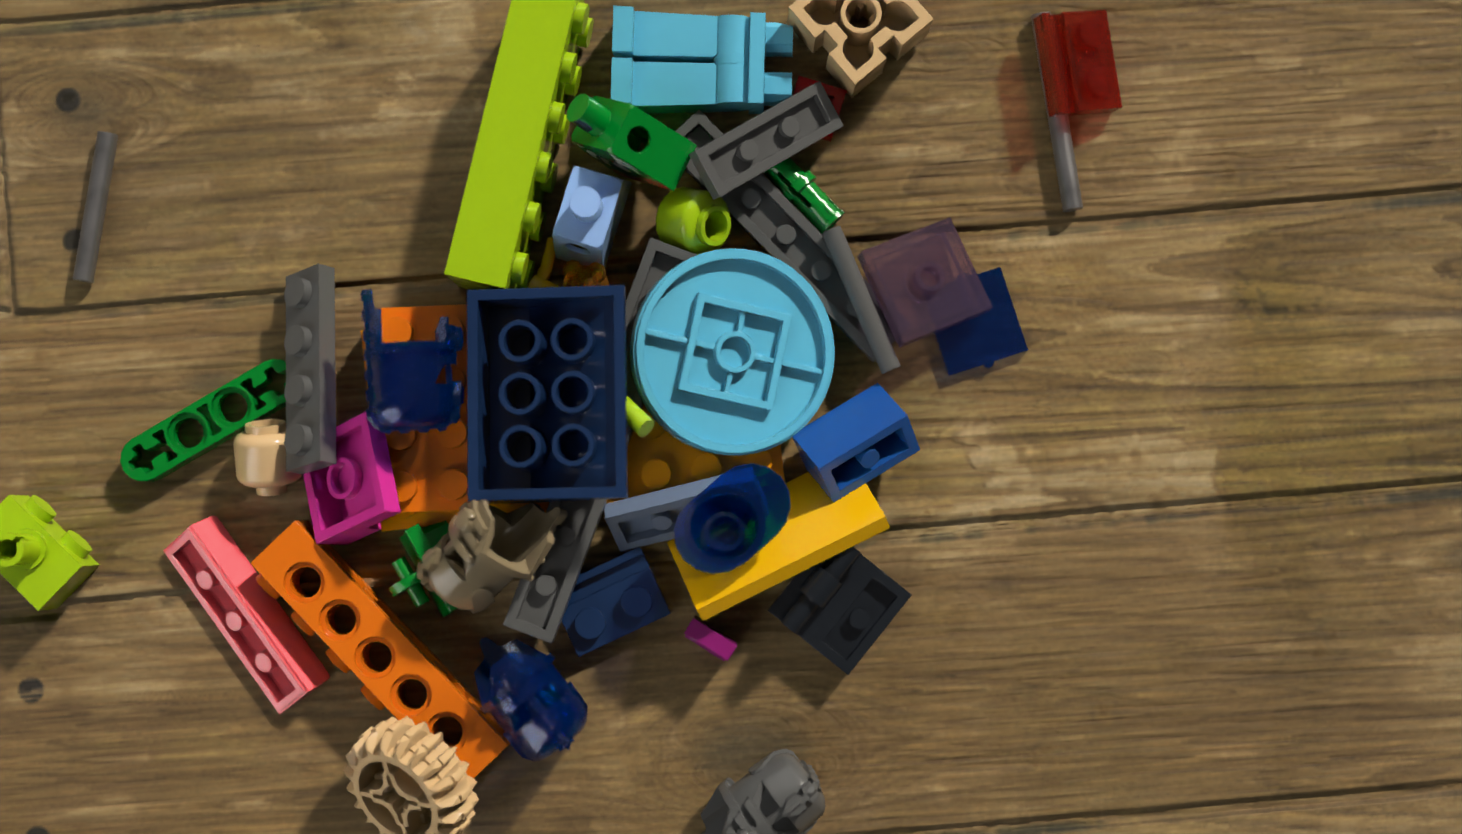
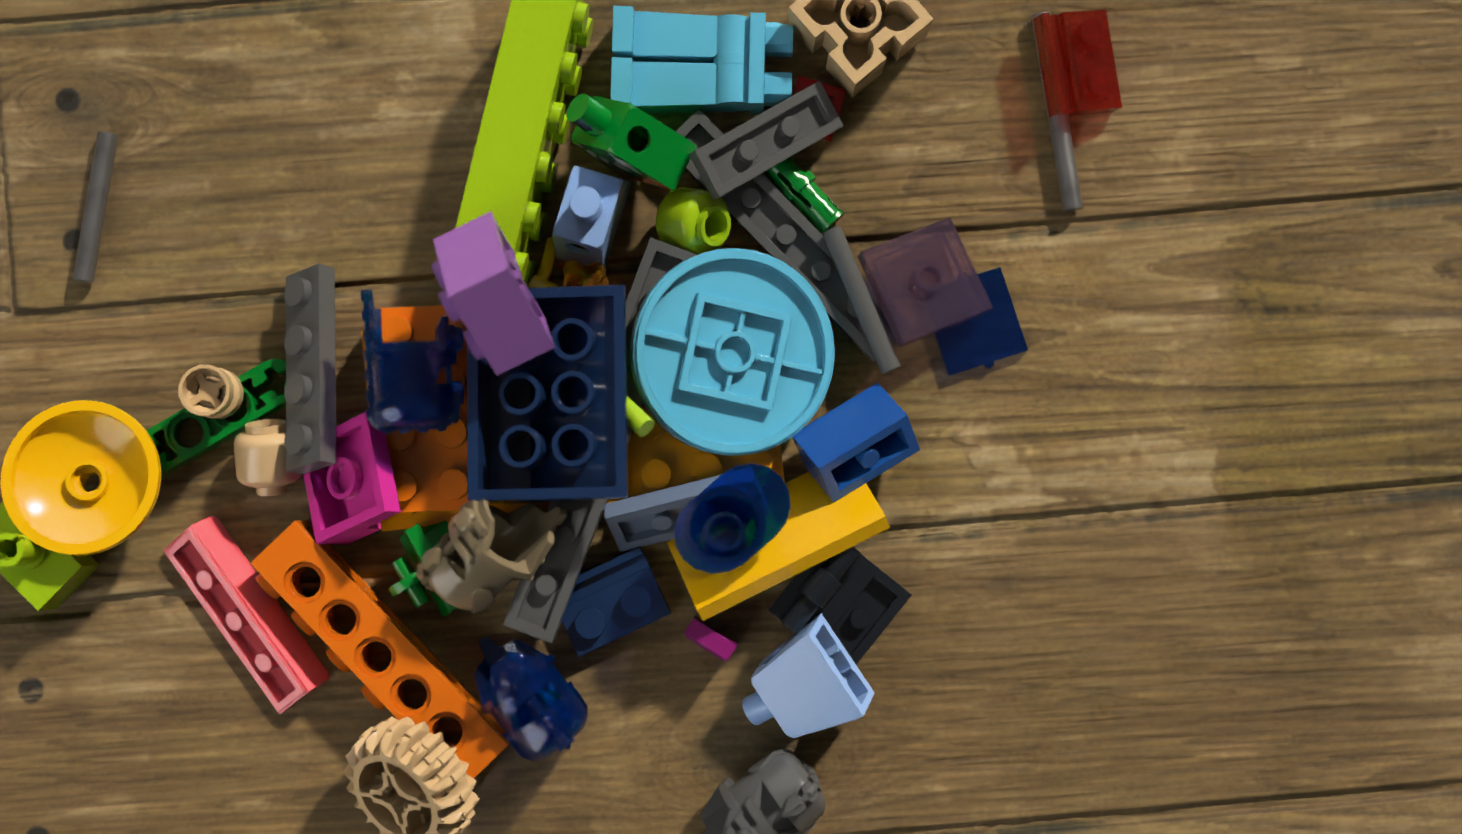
none -> yellow dish [1,400,161,556]
none -> tan wheel [178,365,244,419]
none -> medium lavender brick [432,211,555,375]
none -> light blue torso [742,613,875,738]

